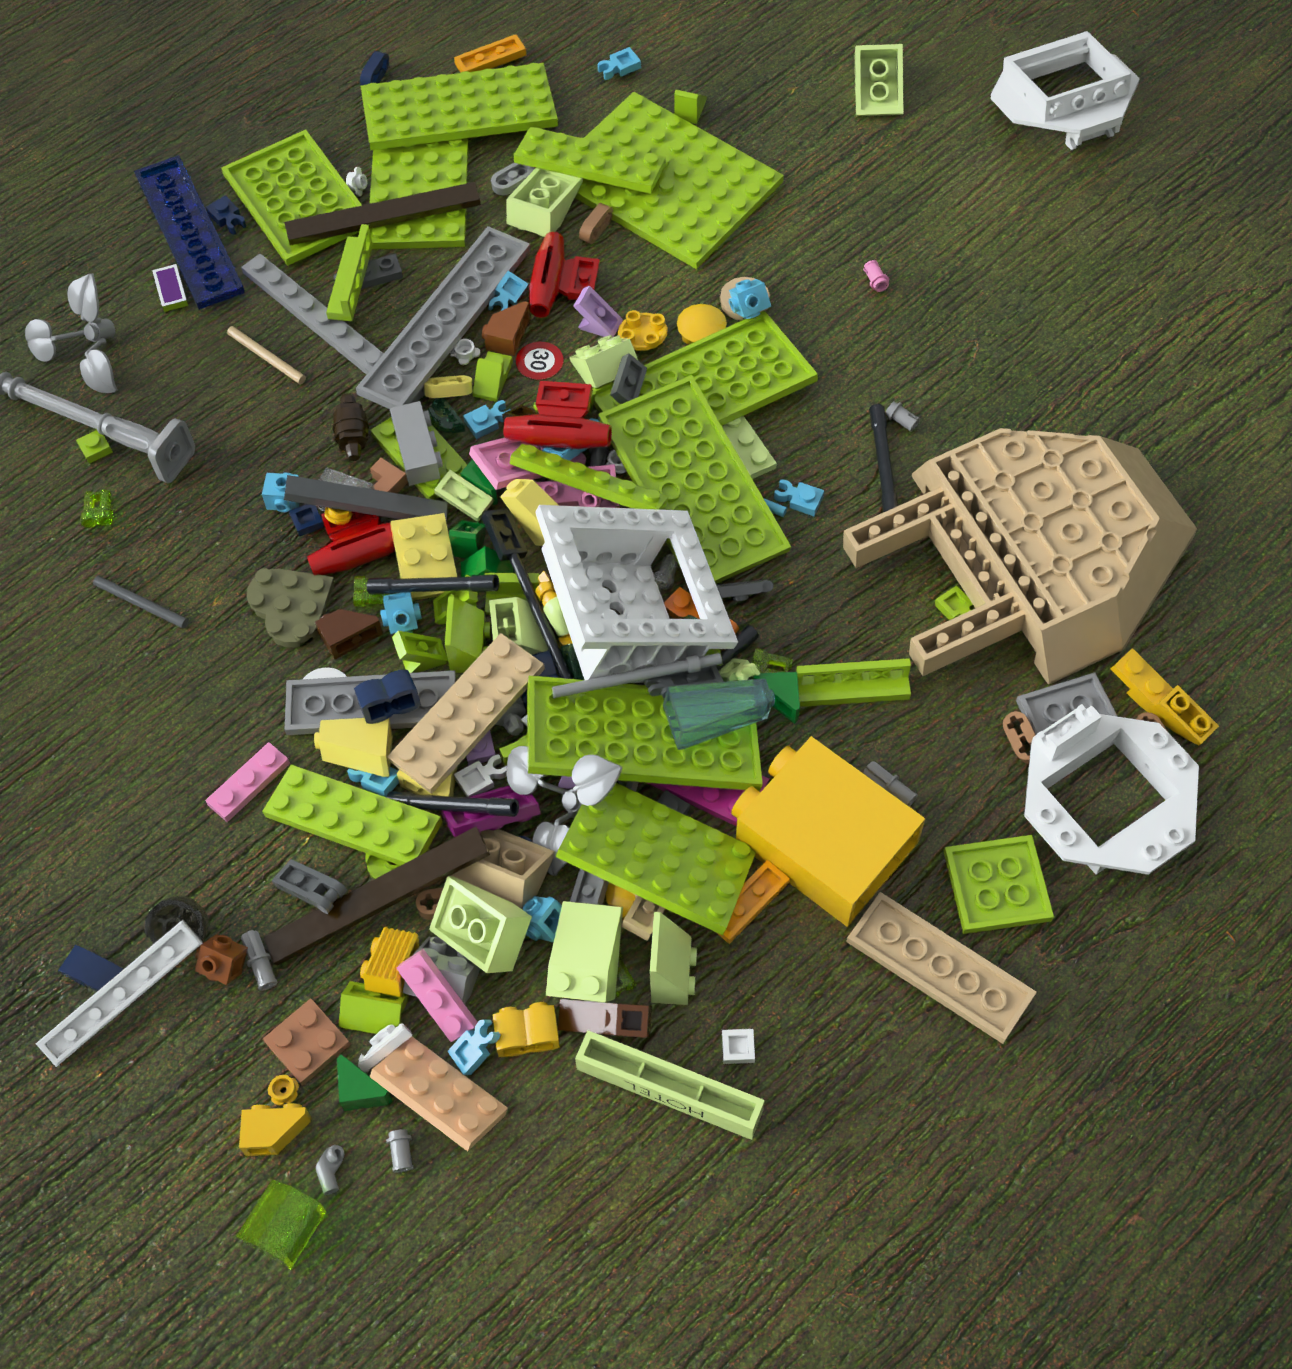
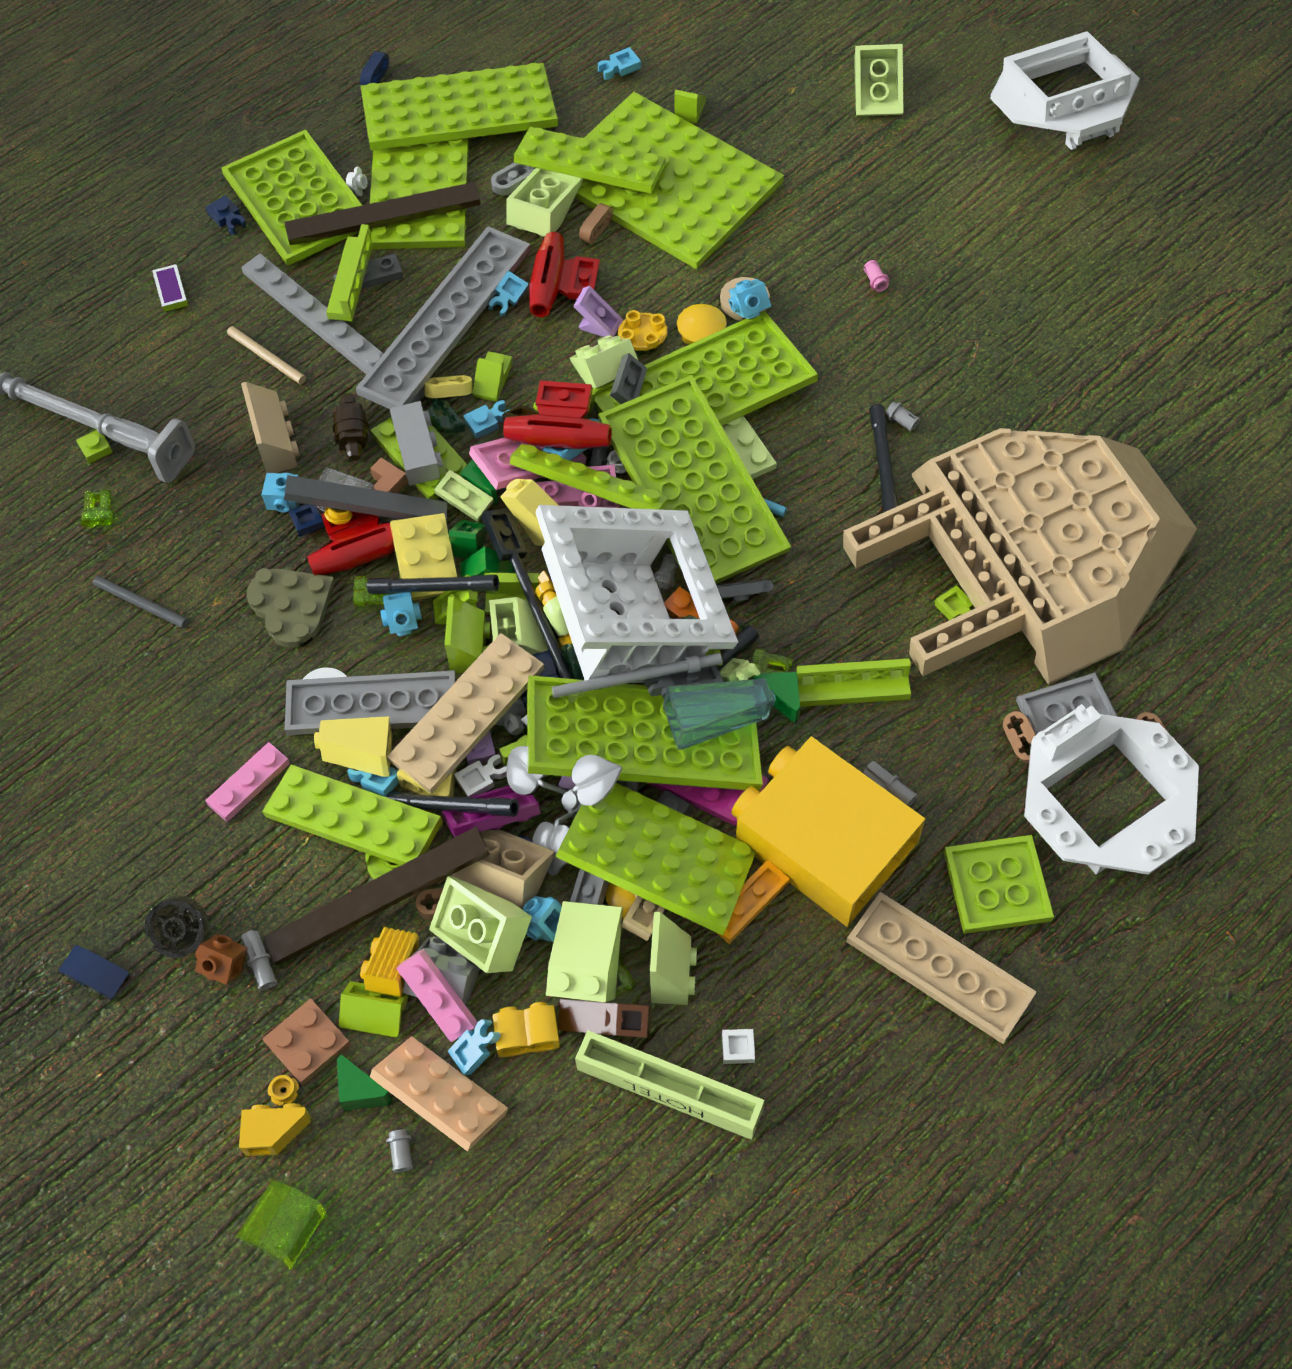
light grey plant [25,273,118,393] -> none
white tile [36,920,203,1067] -> none
clear blue plate [134,155,245,310] -> none
dark grey plate [271,859,347,914] -> none
reddish brown slope [315,609,383,660] -> none
light grey arm [316,1145,345,1195] -> none
dark blue brick [354,670,421,724] -> none
white plate [358,1023,413,1073] -> none
lime slope [392,630,448,673] -> none
white plate [450,339,480,365] -> none
light orange plate [454,34,527,73] -> none
dark orange slope [482,301,531,357] -> none
sticker [516,342,564,380] -> none
medium azure plate [774,480,824,516] -> none
yellow slope [1111,648,1219,745] -> none
none -> tan slope [241,382,300,473]

